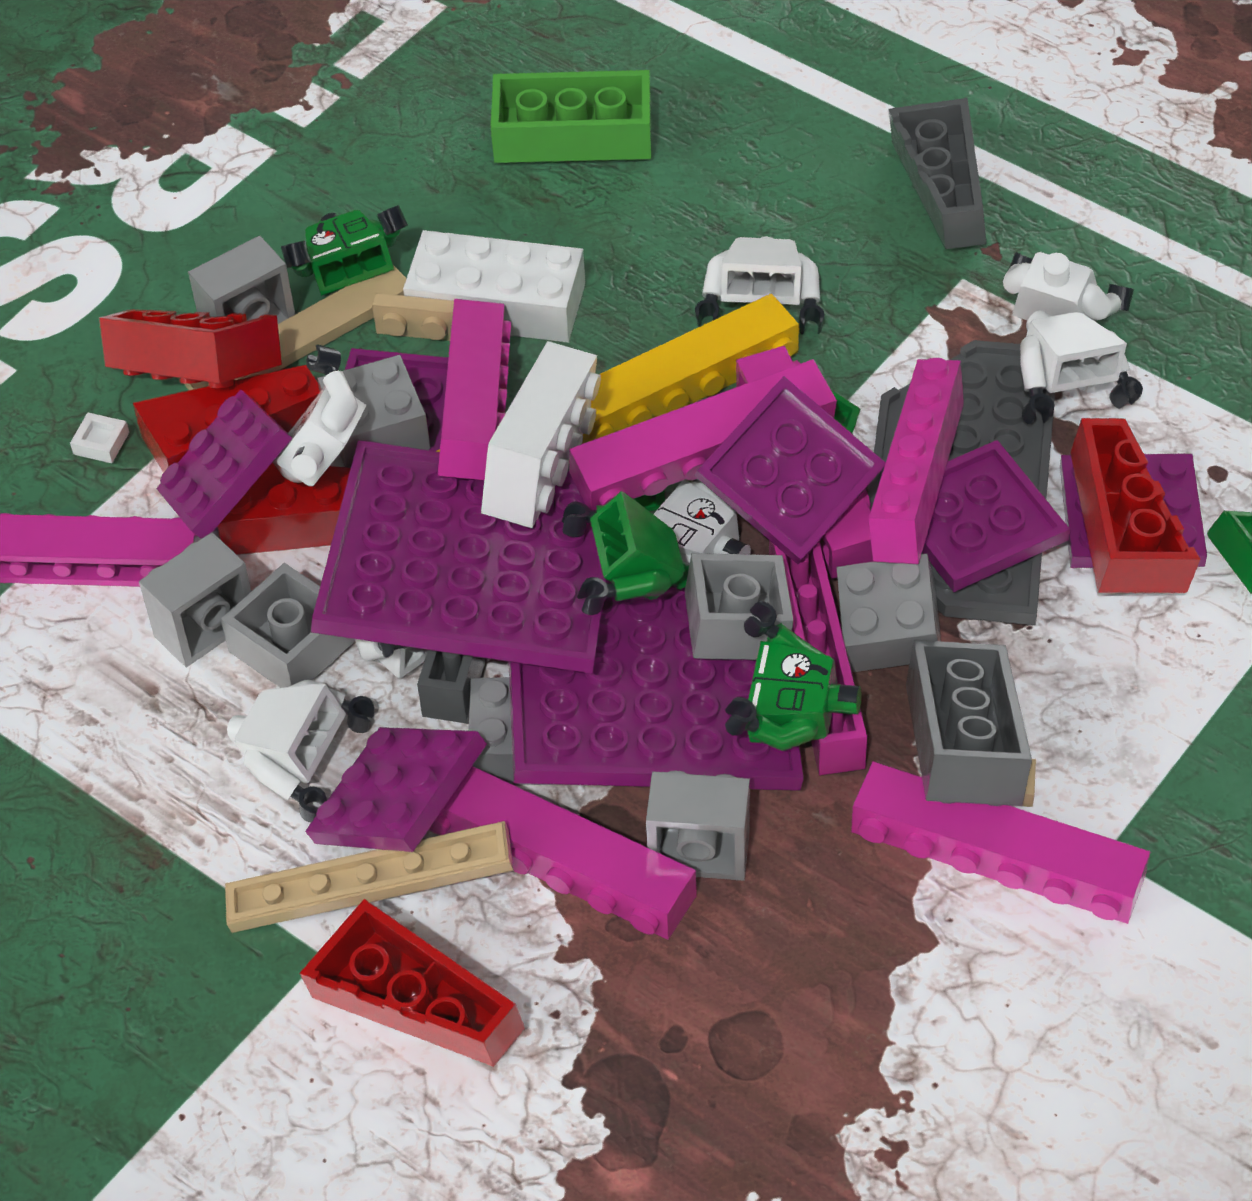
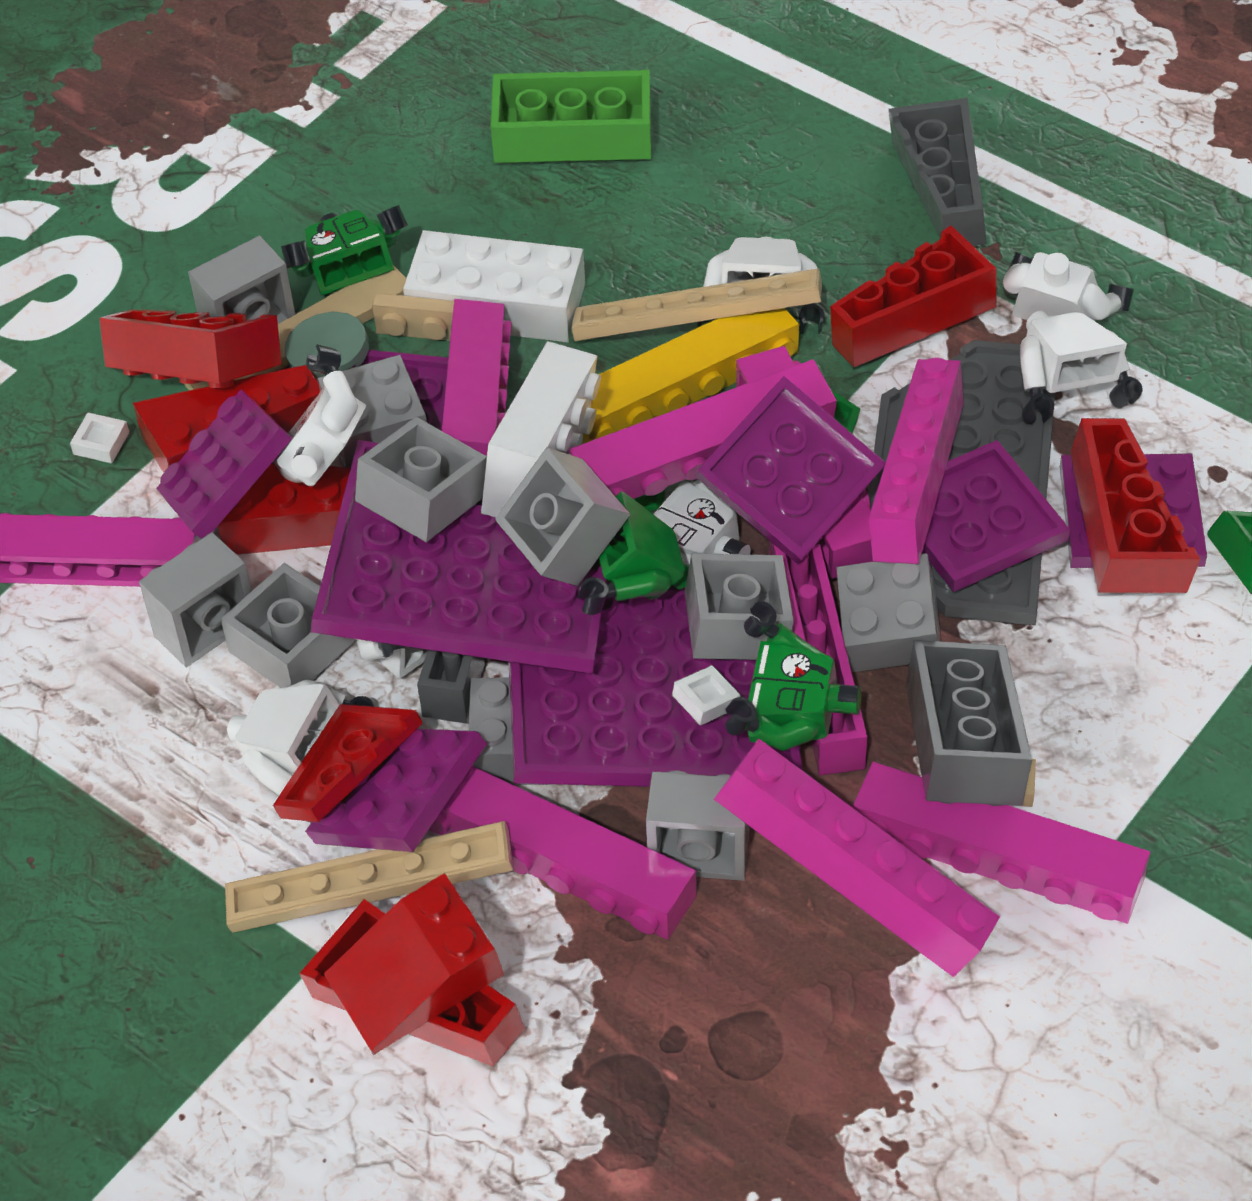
none -> red wing [273,704,423,822]
none -> sand green tile [285,311,369,382]
none -> red slope [324,873,505,1055]
none -> light grey brick [355,417,487,542]
none -> light grey brick [495,447,630,586]
none -> tan tile [571,269,822,341]
none -> white plate [672,666,741,726]
none -> dark pink brick [714,739,1000,977]
none -> red wedge [830,225,997,368]

